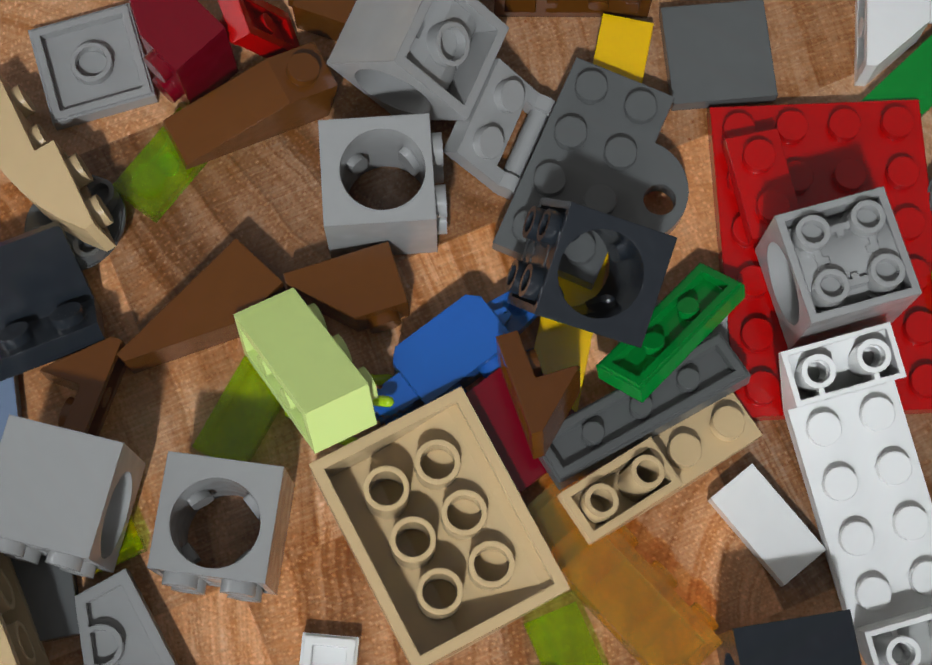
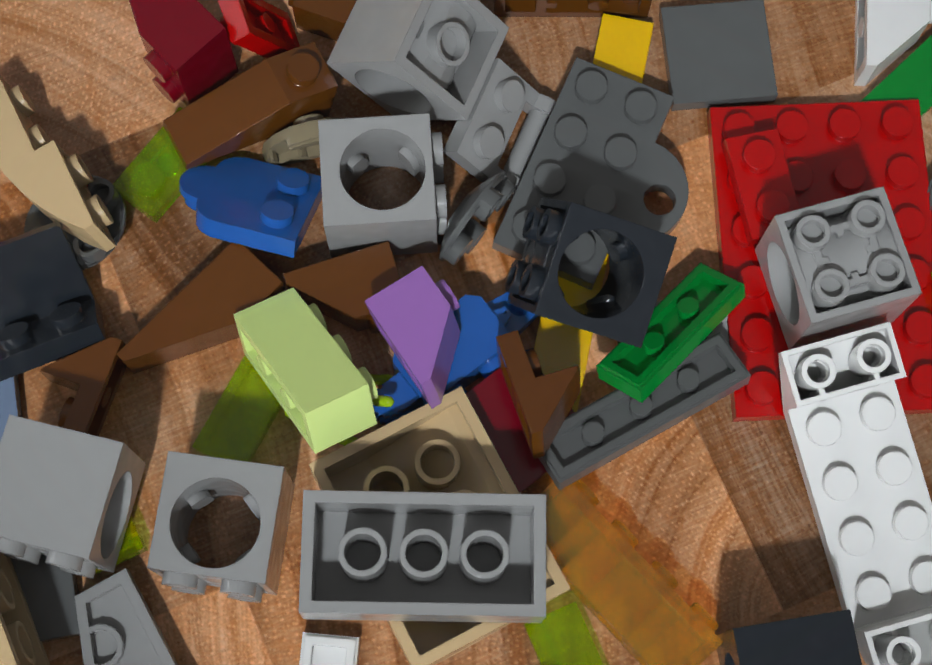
light grey tile [28,3,158,131] -> none
tan slope [557,393,763,545] -> none
white tile [708,464,827,587] -> none
none -> blue plate [179,157,322,258]
none -> dark tan plate [262,114,345,166]
none -> light grey brick [299,490,546,623]
none -> medium lavender slope [365,266,461,409]
none -> dark grey dish [439,171,516,265]

